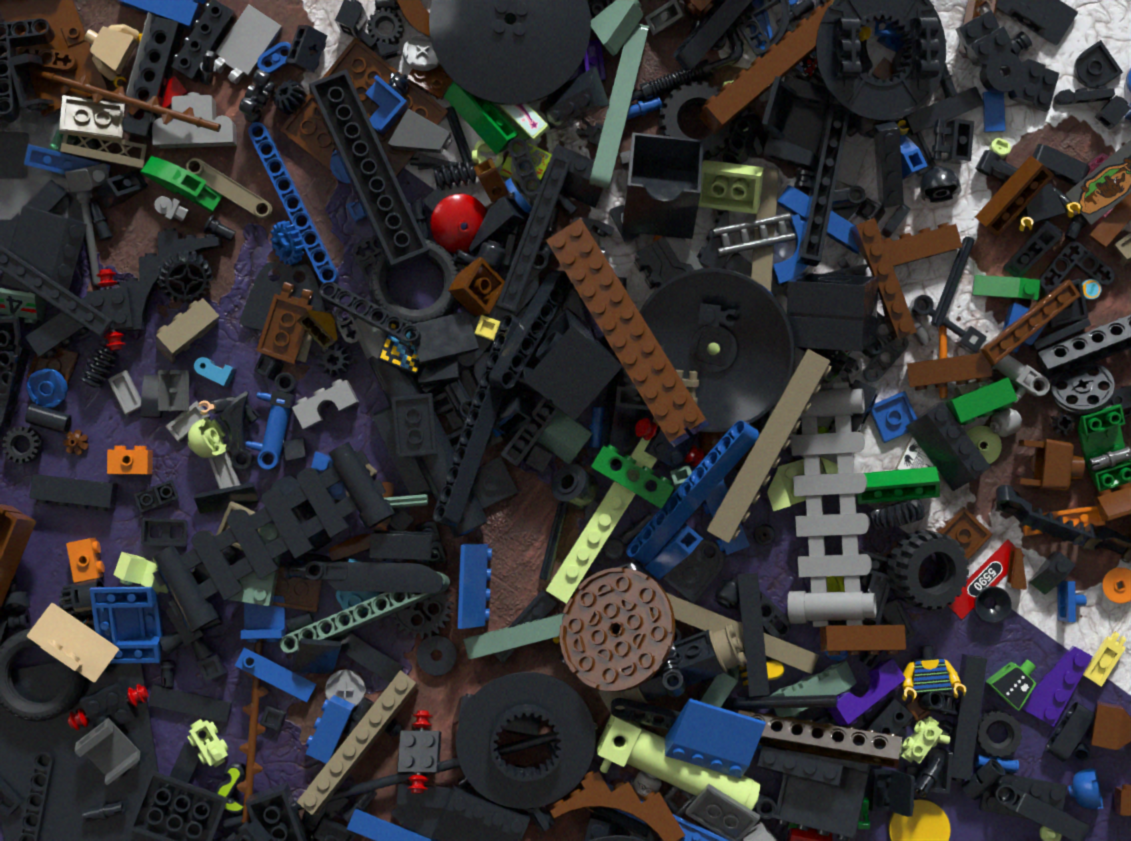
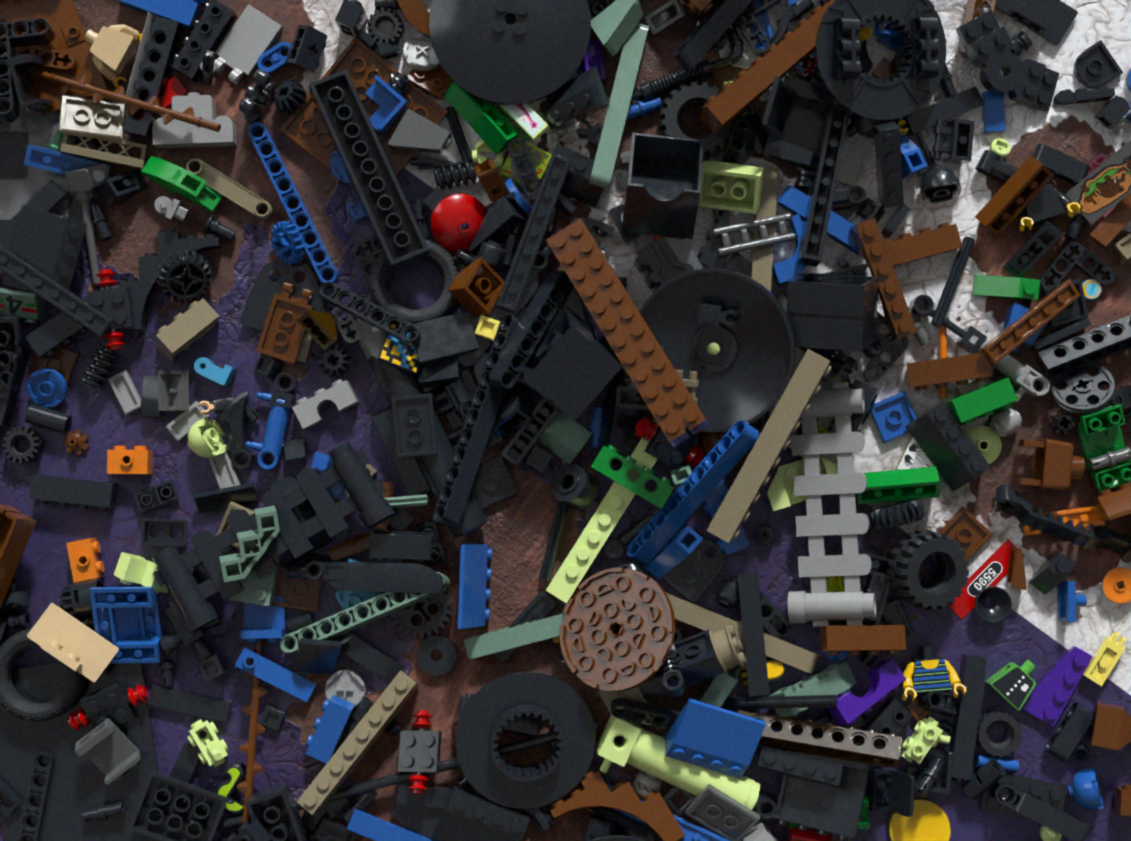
none -> sand green brick [219,506,280,582]

